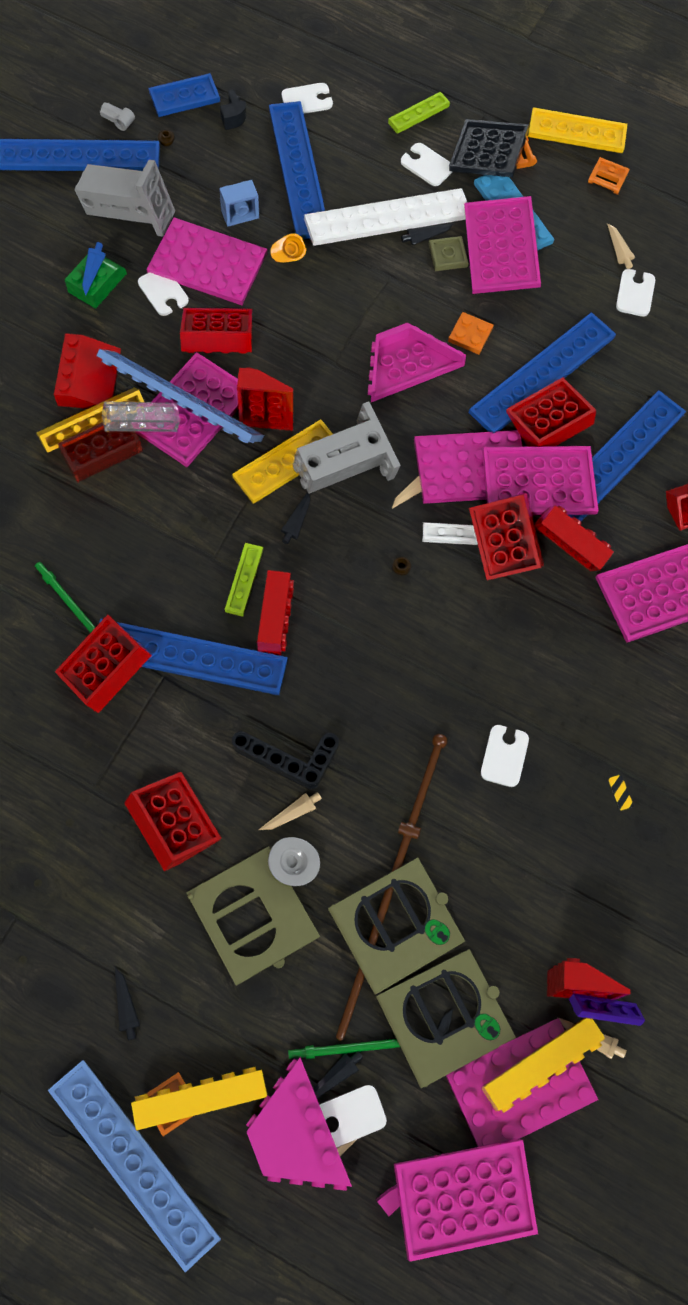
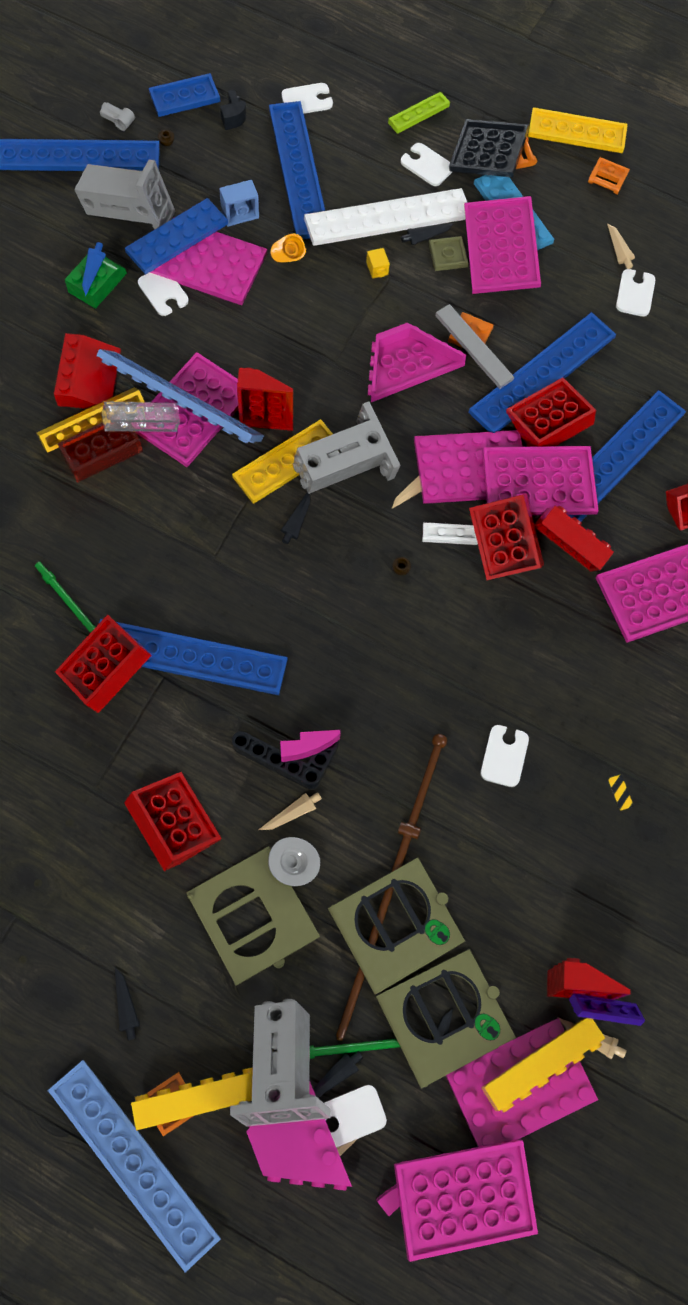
red slope [180,308,252,354] -> none
lime plate [225,543,263,617] -> none
red brick [257,570,294,656] -> none
none -> blue plate [125,198,228,275]
none -> light grey brick [230,999,331,1127]
none -> dark pink slope [280,730,340,762]
none -> yellow brick [366,248,390,278]
none -> light grey tile [435,304,514,389]

